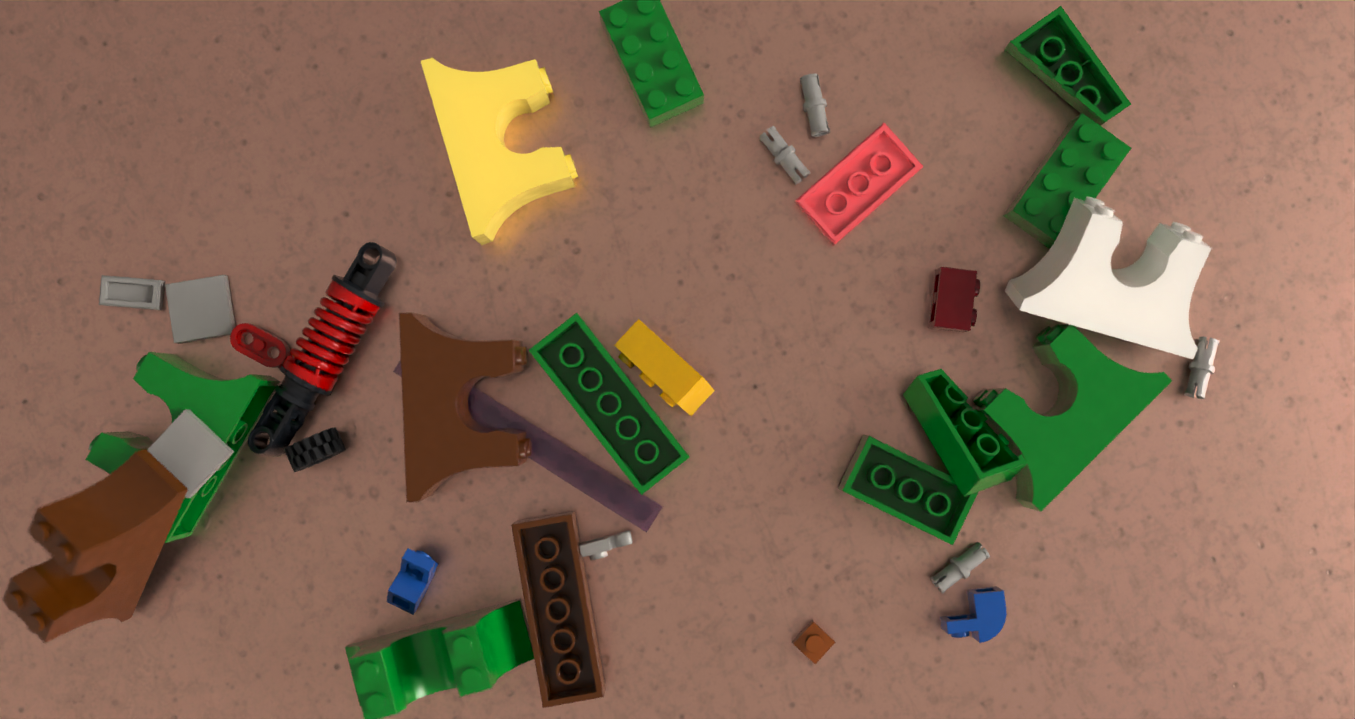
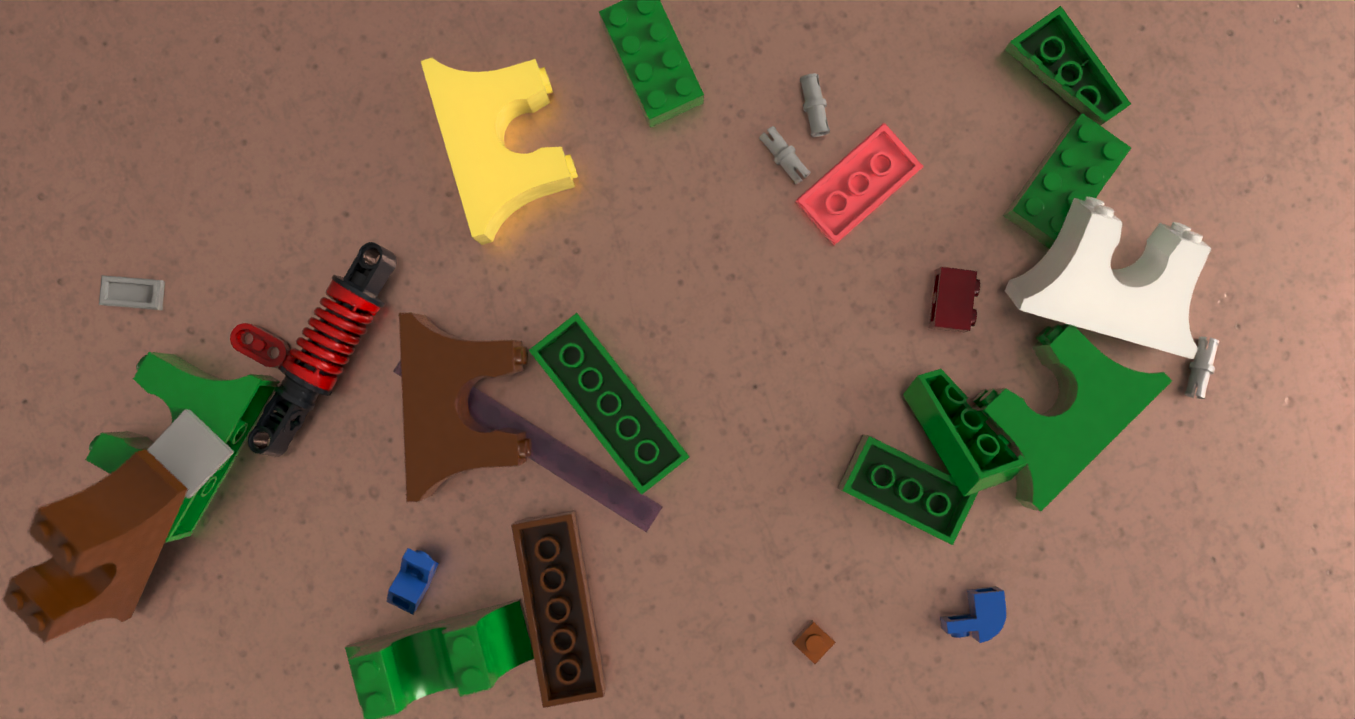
light grey tile [165,275,236,344] -> none
black tyre [284,427,346,472] -> none
light grey plate [579,530,633,560] -> none
yellow wedge [614,319,715,416] -> none
light grey pin [930,542,990,594] -> none

